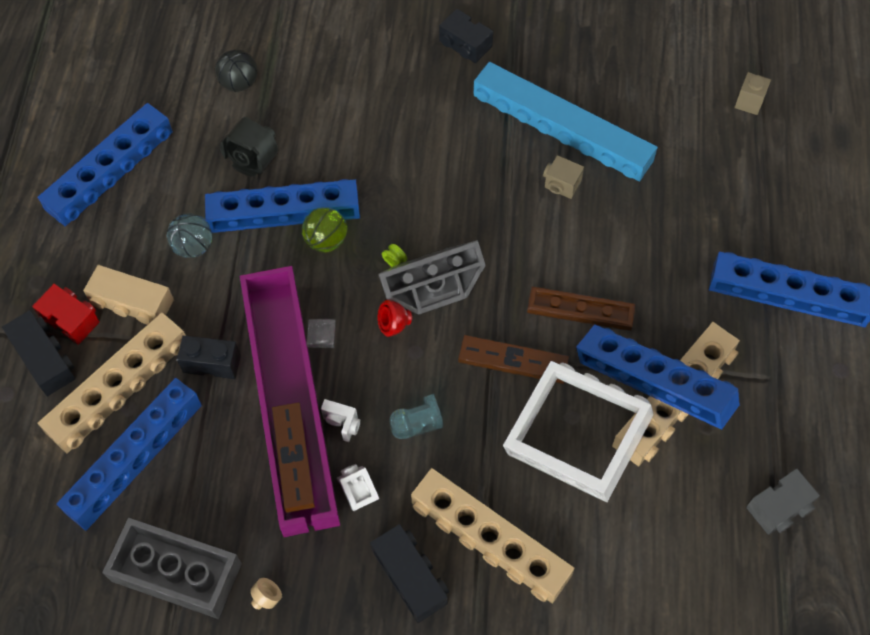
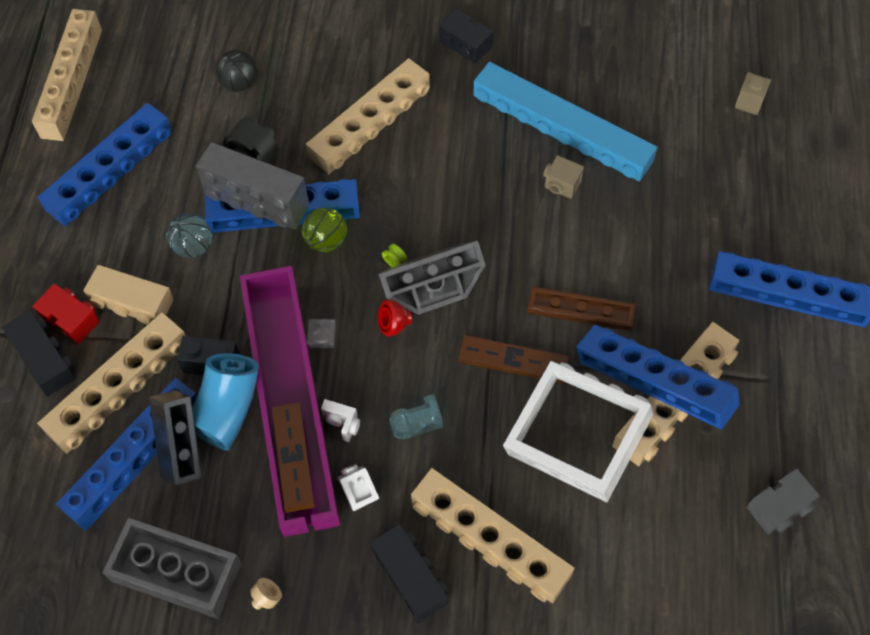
none -> tan brick [32,9,102,141]
none -> black brick [149,390,201,486]
none -> dark azure brick [192,353,259,451]
none -> flat silver brick [196,142,309,229]
none -> tan brick [306,58,430,175]

